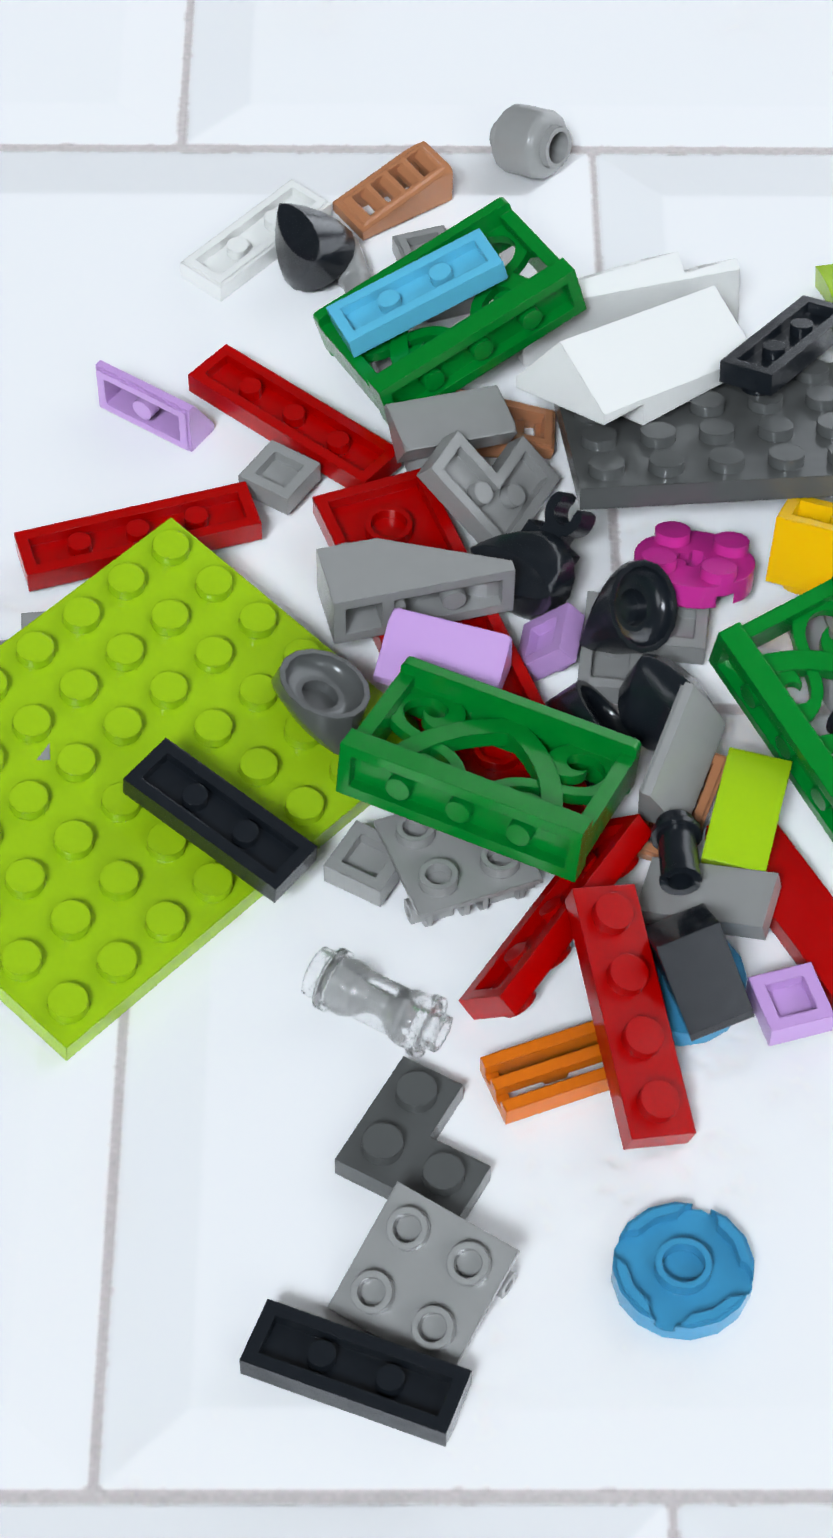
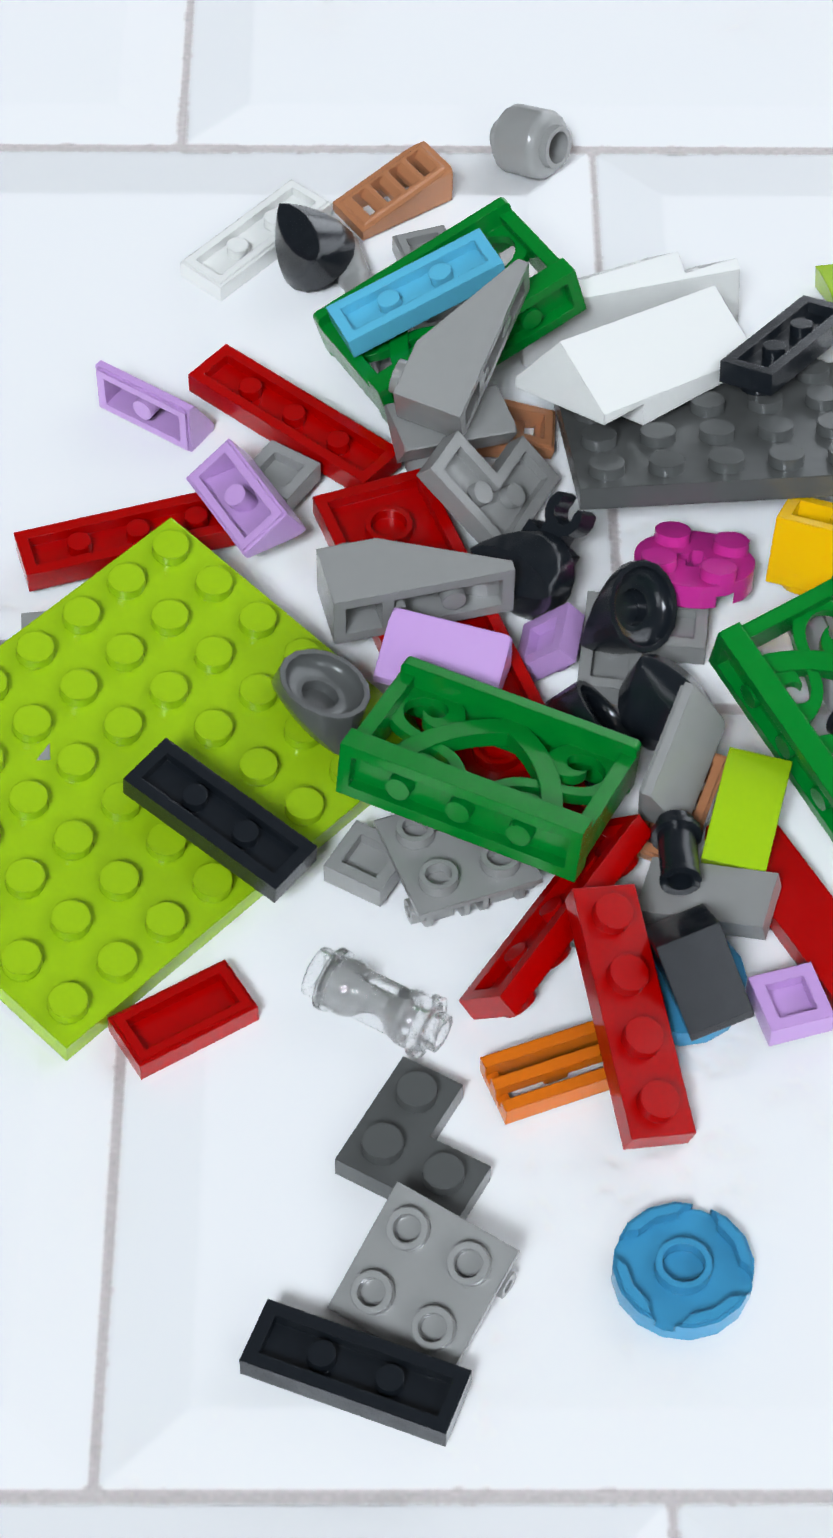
none -> red tile [107,959,259,1080]
none -> lavender slope [186,438,306,558]
none -> light grey slope [388,259,530,436]

